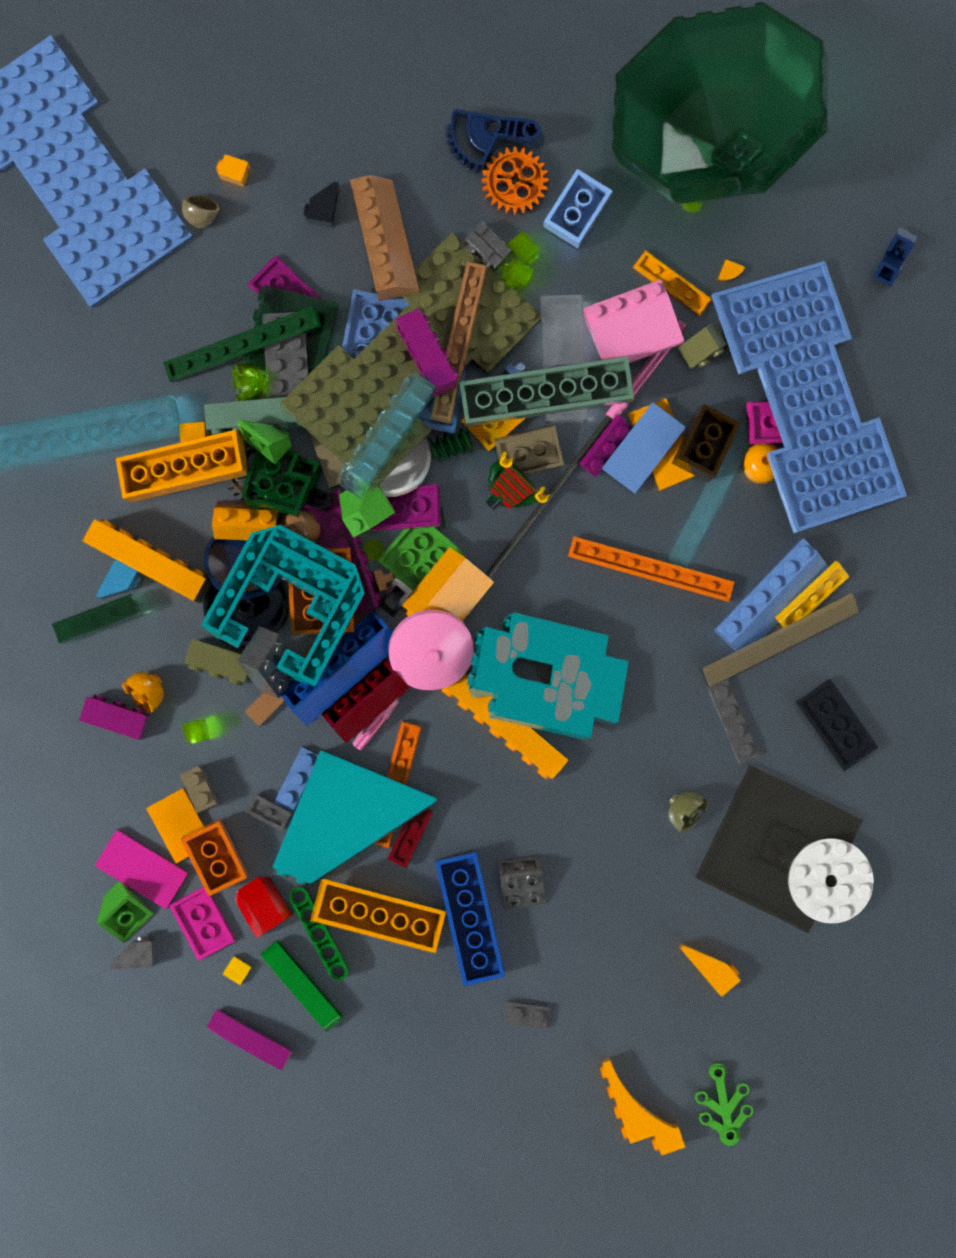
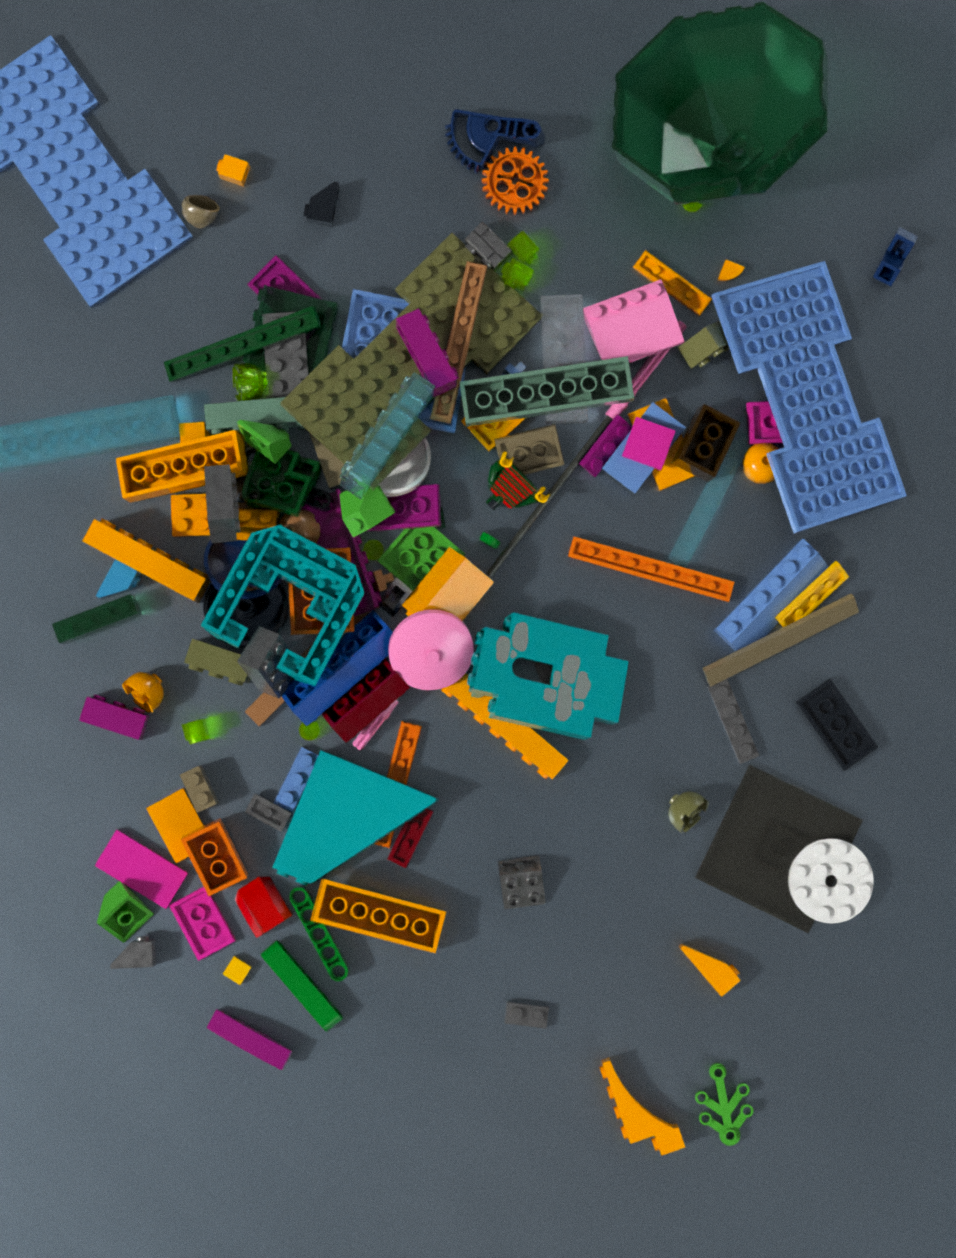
medium nougat slope [350,175,419,302] -> none
dark green piece [428,428,474,462] -> none
blue brick [435,851,505,986] -> none
light blue brick [543,169,612,249] -> none
none -> light orange plate [171,494,210,537]
none -> flat silver brick [204,464,240,543]
none -> clear neon green plate [299,721,320,741]
none -> green tile [479,532,501,550]
none -> dark pink tile [622,417,675,471]

